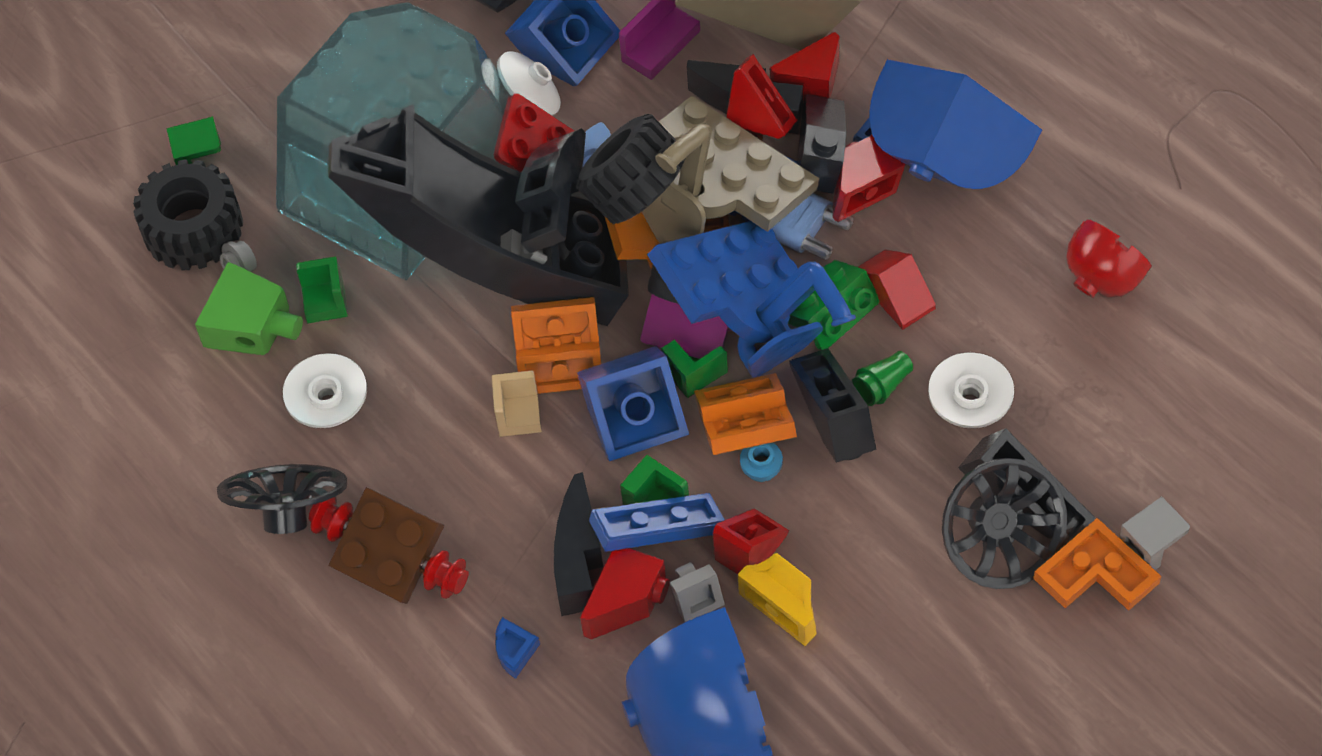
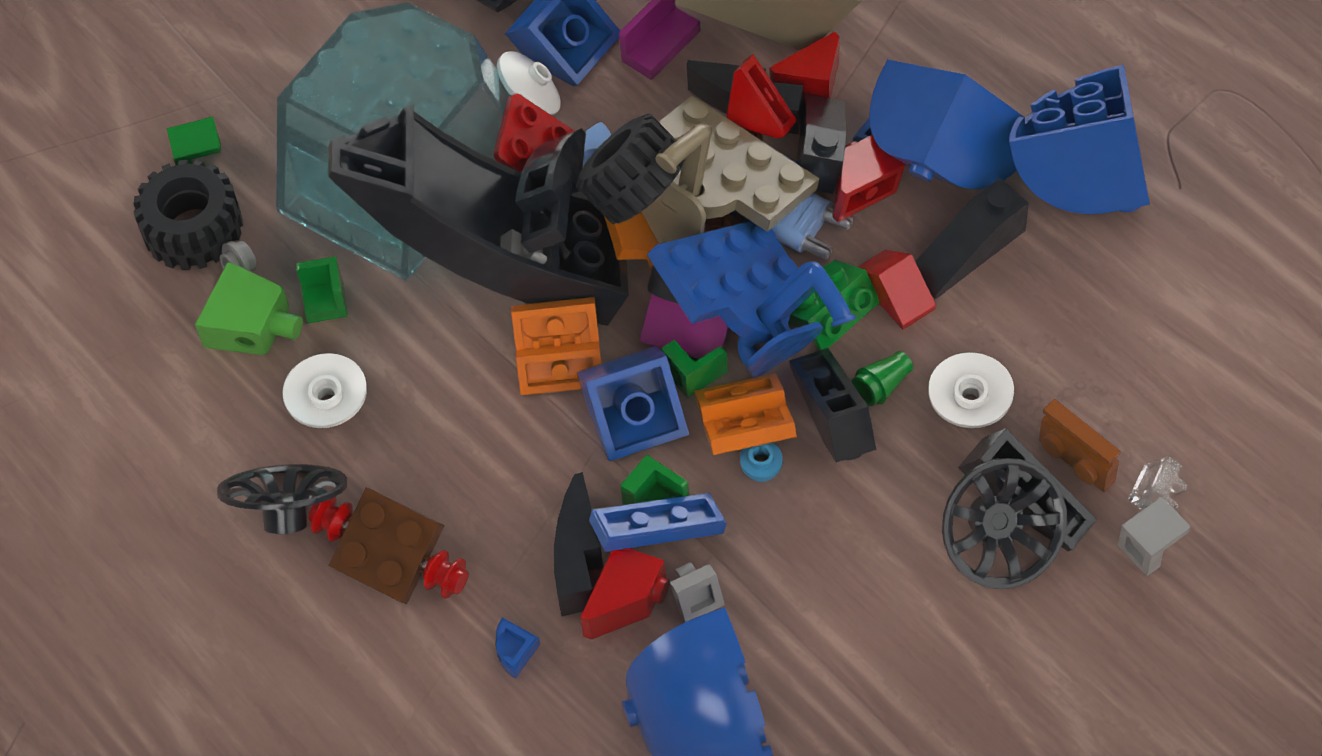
tan panel [492,371,542,437] -> none
red slope [713,508,789,574] -> none
yellow slope [738,553,817,646] -> none
orange plate [1034,518,1161,611] -> none
red cylinder [1066,219,1152,298] -> none
none -> black slope [915,178,1029,299]
none -> blue brick [1009,65,1150,214]
none -> dark orange plate [1039,398,1121,492]
none -> clear tile [1128,456,1188,510]

